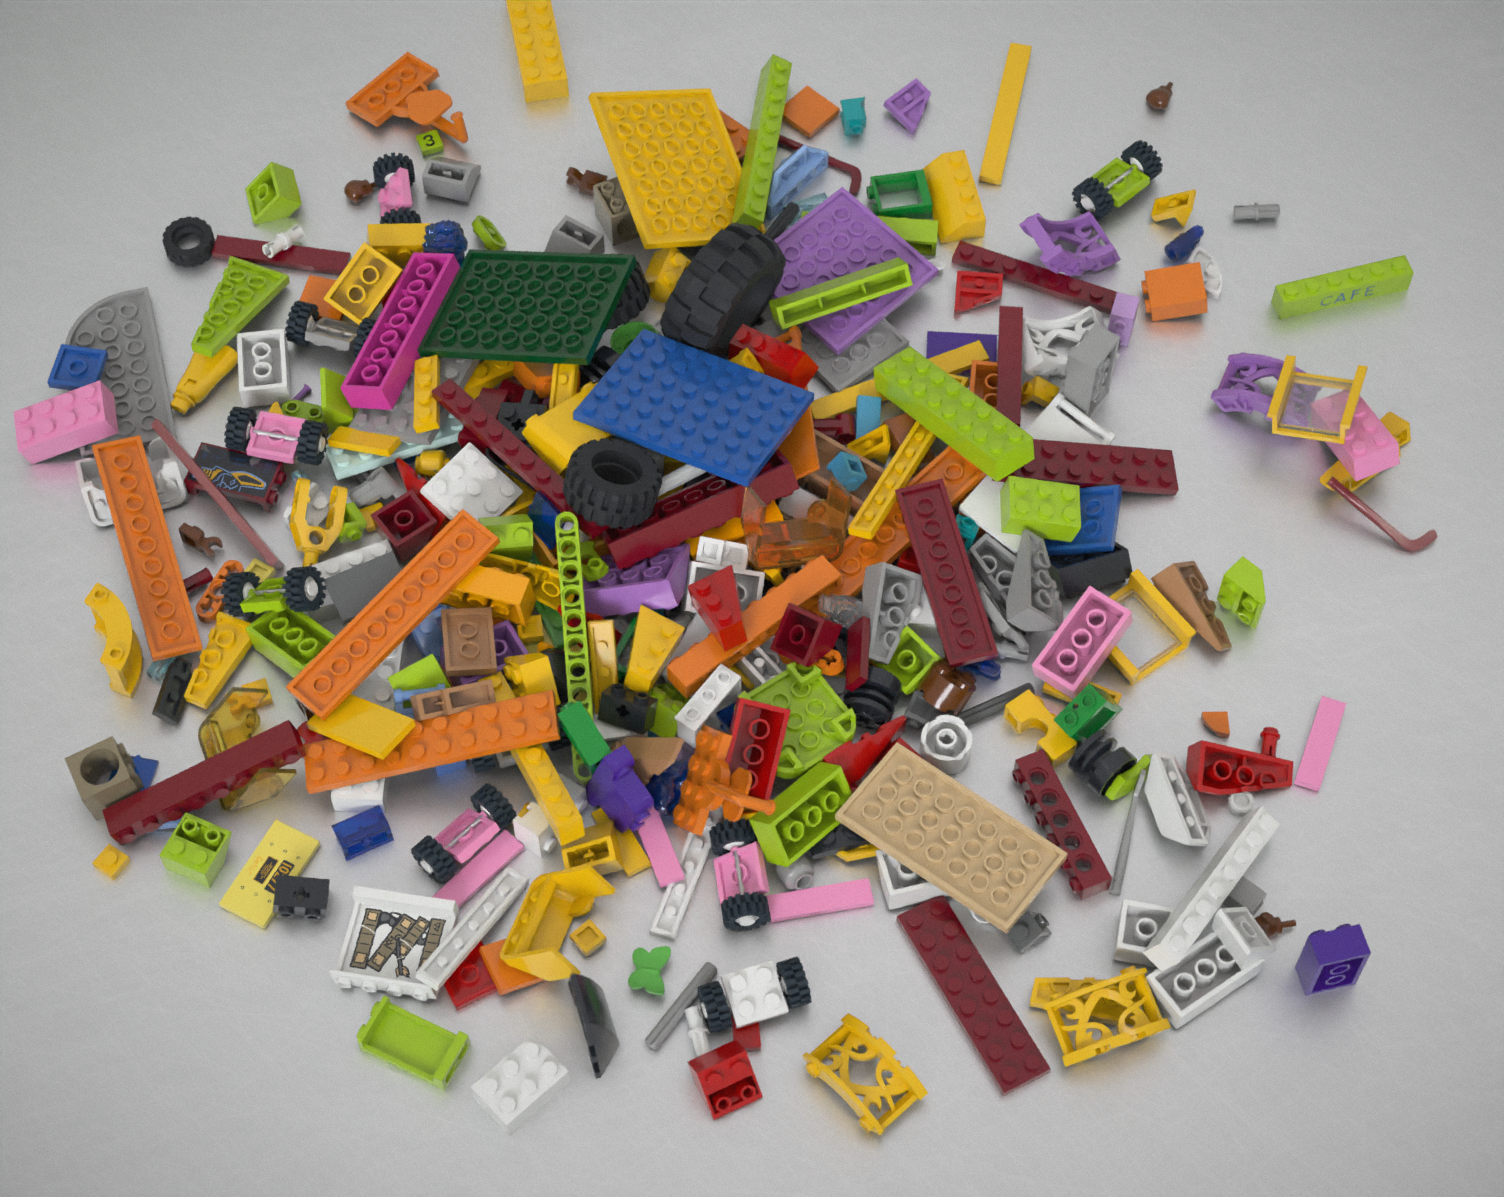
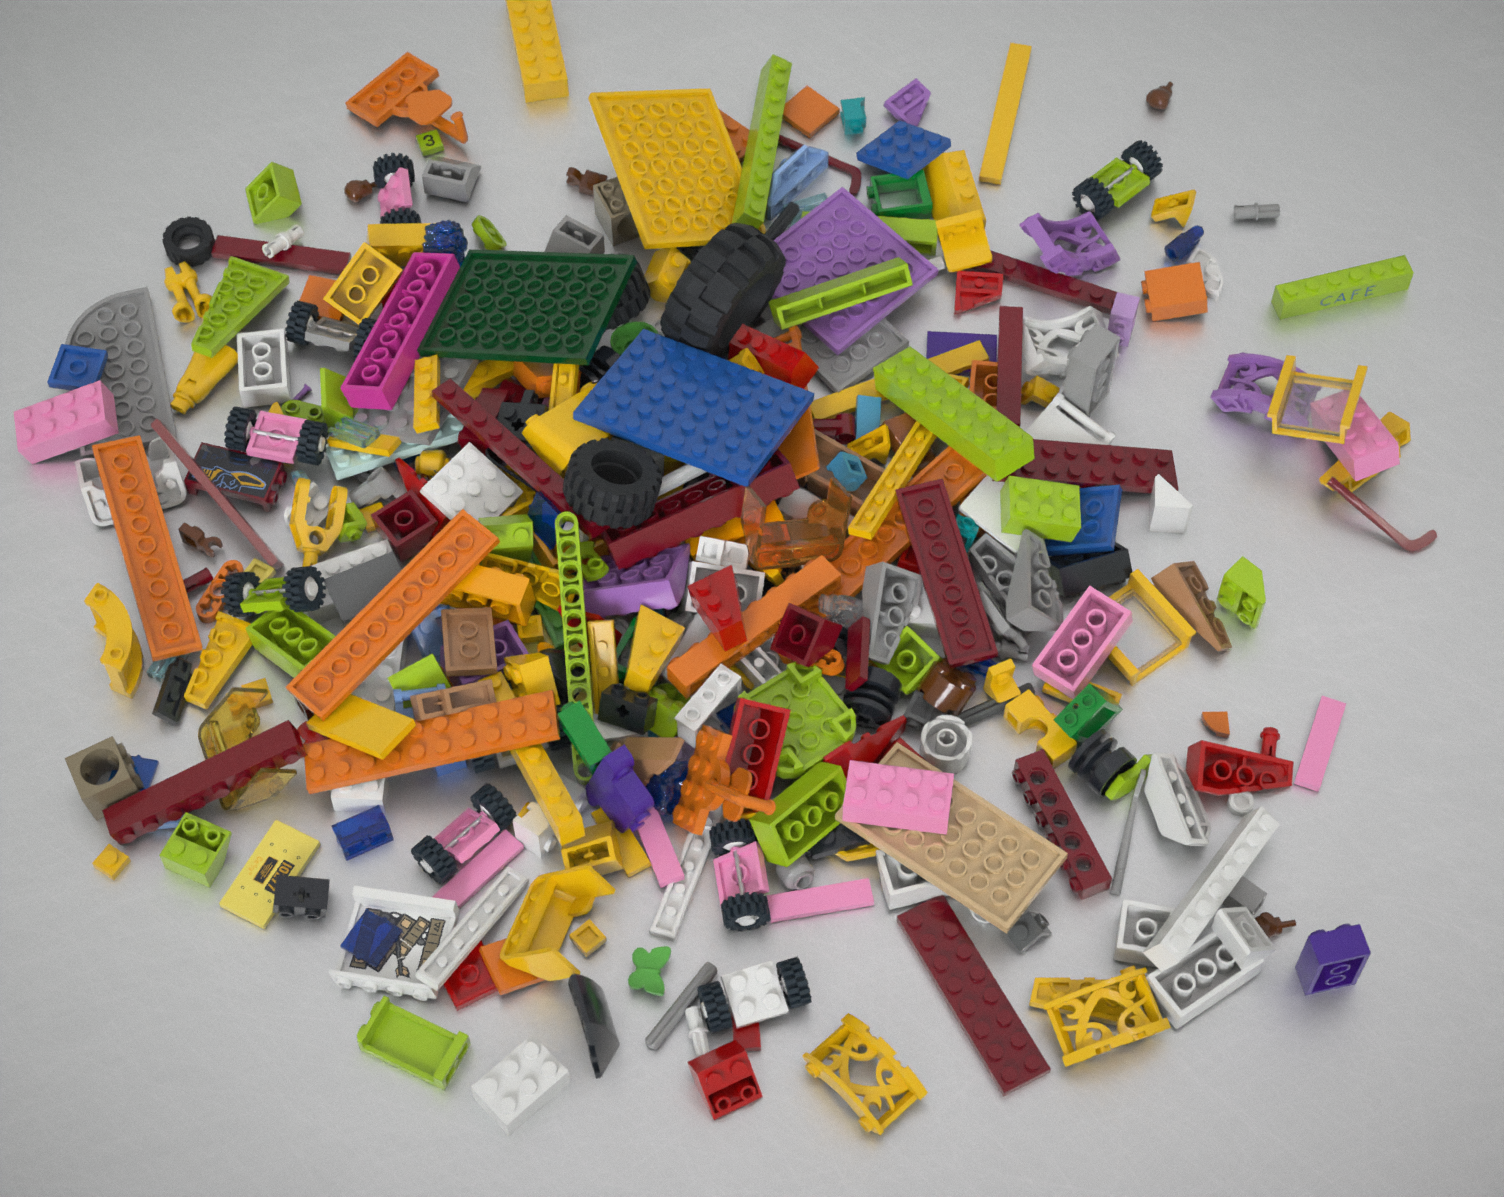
none -> yellow piece [164,261,212,322]
none -> clear light blue tile [328,416,381,448]
none -> clear blue piece [340,909,403,968]
none -> bright pink brick [842,760,954,835]
none -> blue plate [856,121,951,179]
none -> yellow bracket [935,209,992,272]
none -> yellow slope [983,658,1021,703]
none -> white slope [1149,474,1193,534]

